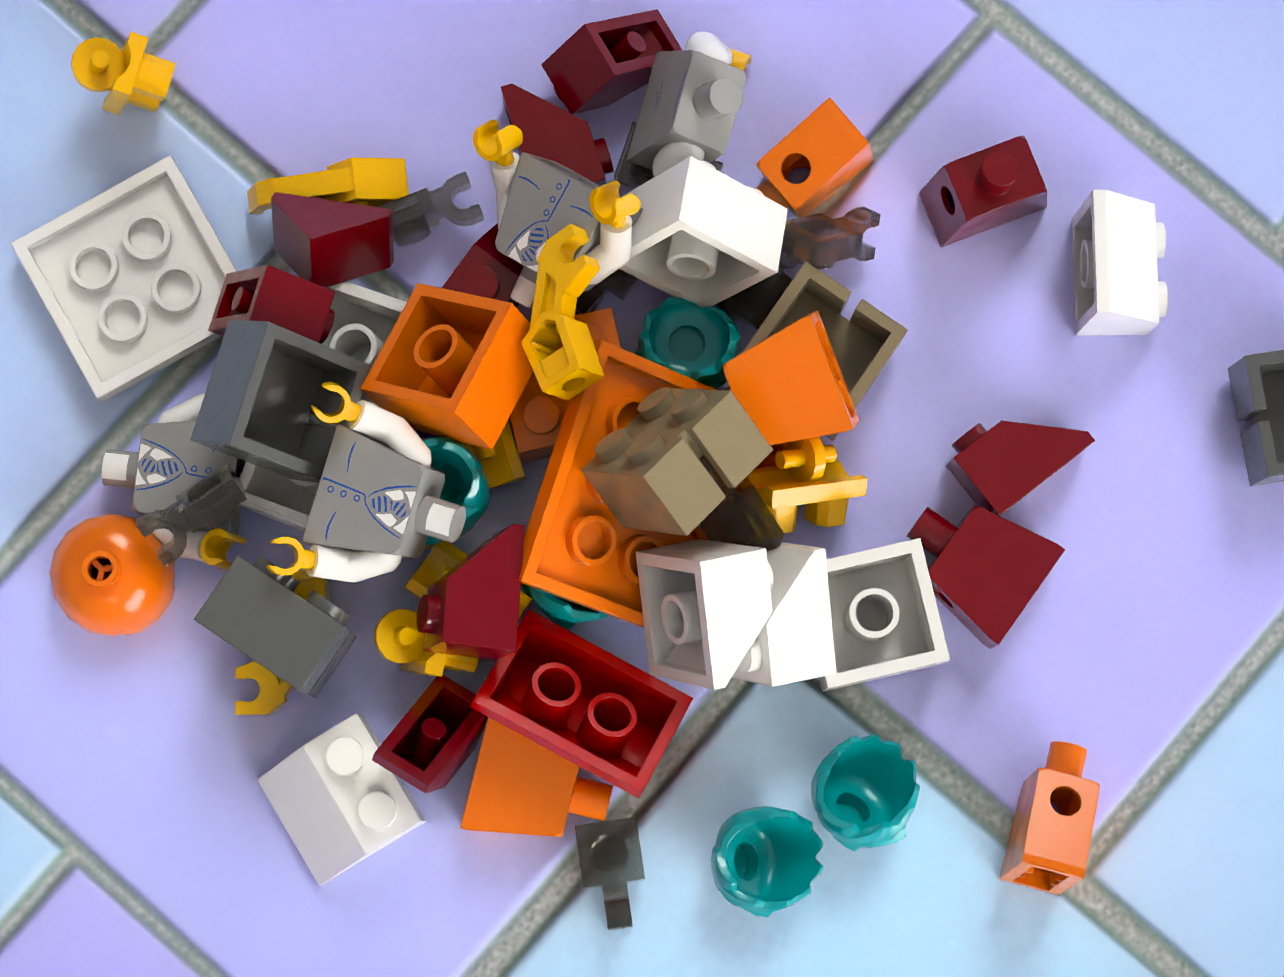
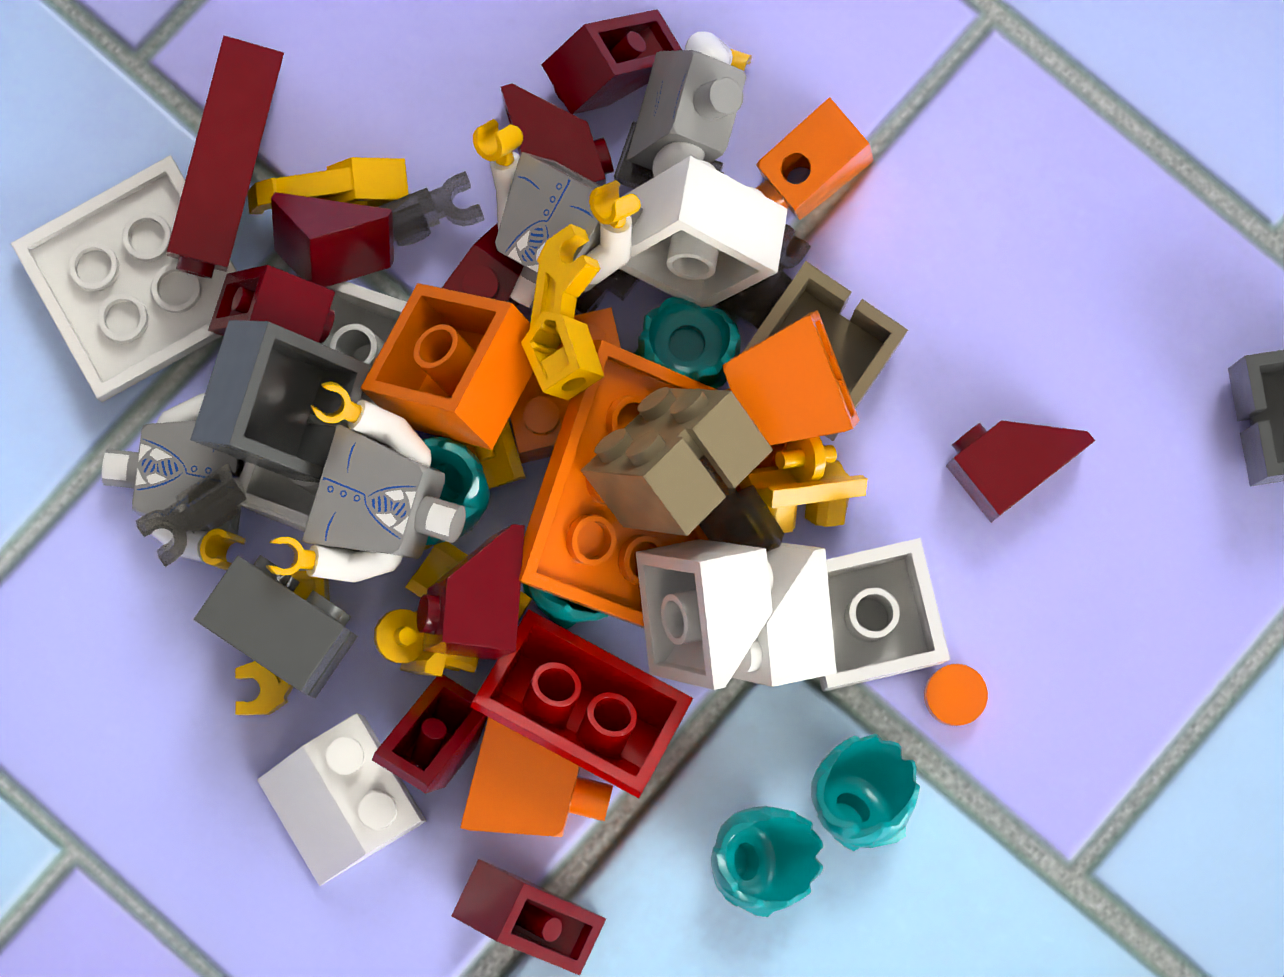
orange cylinder [49,514,176,636] -> none
yellow hips [71,32,176,115] -> none
clear smoke plate [575,817,645,931] -> none
clear smoke plate [781,206,881,269] -> none
dark red torso [907,505,1066,649] -> none
dark red torso [919,136,1047,248] -> none
orange torso [999,741,1100,895] -> none
white slope [1072,189,1168,336] -> none
none -> dark red slope [167,35,284,279]
none -> dark red slope [451,859,606,975]
none -> orange tile [924,664,988,726]

